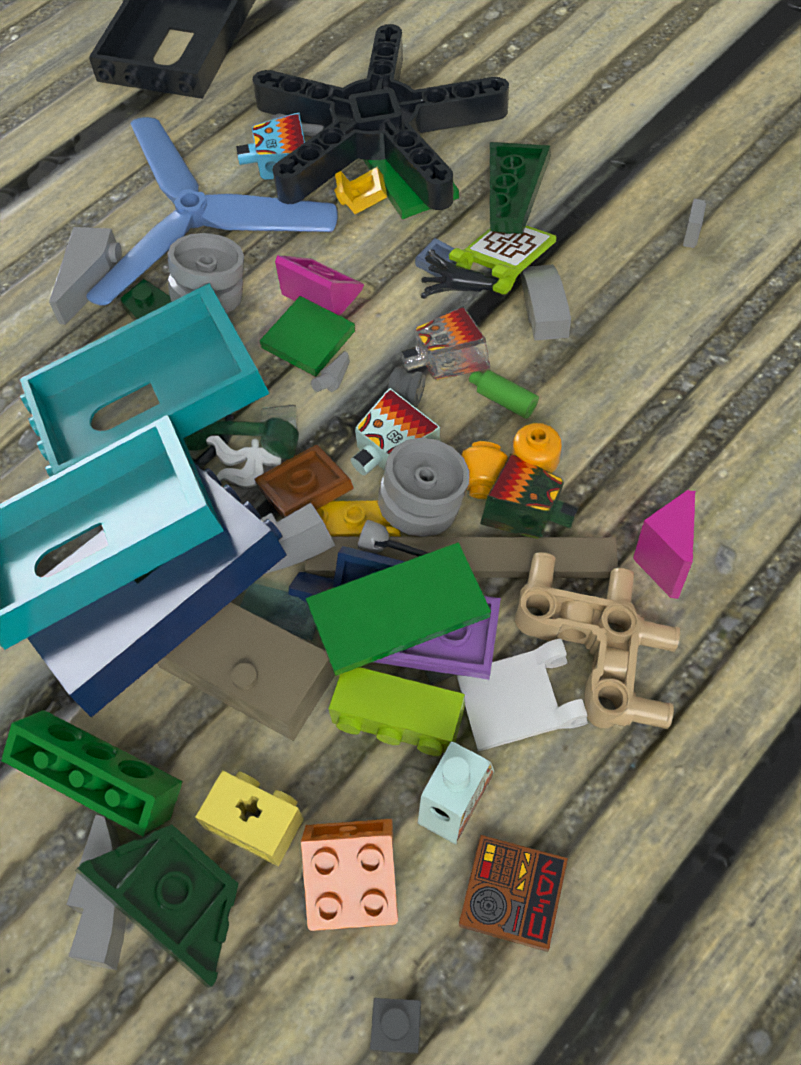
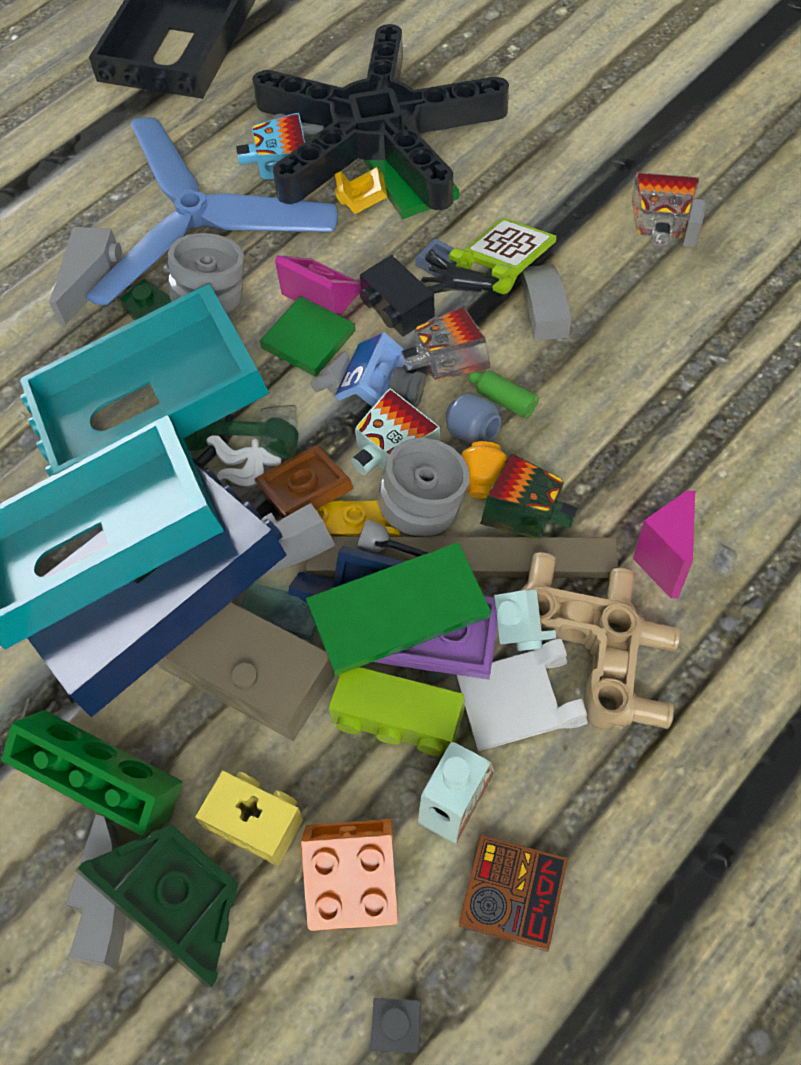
dark green wing [490,142,551,234] -> none
light orange head [512,423,562,478] -> none
none -> light blue panel [334,332,406,407]
none -> black brick [359,255,435,337]
none -> sand blue head [446,393,501,445]
none -> light aqua bracket [494,590,557,651]
none -> torso [632,172,699,246]

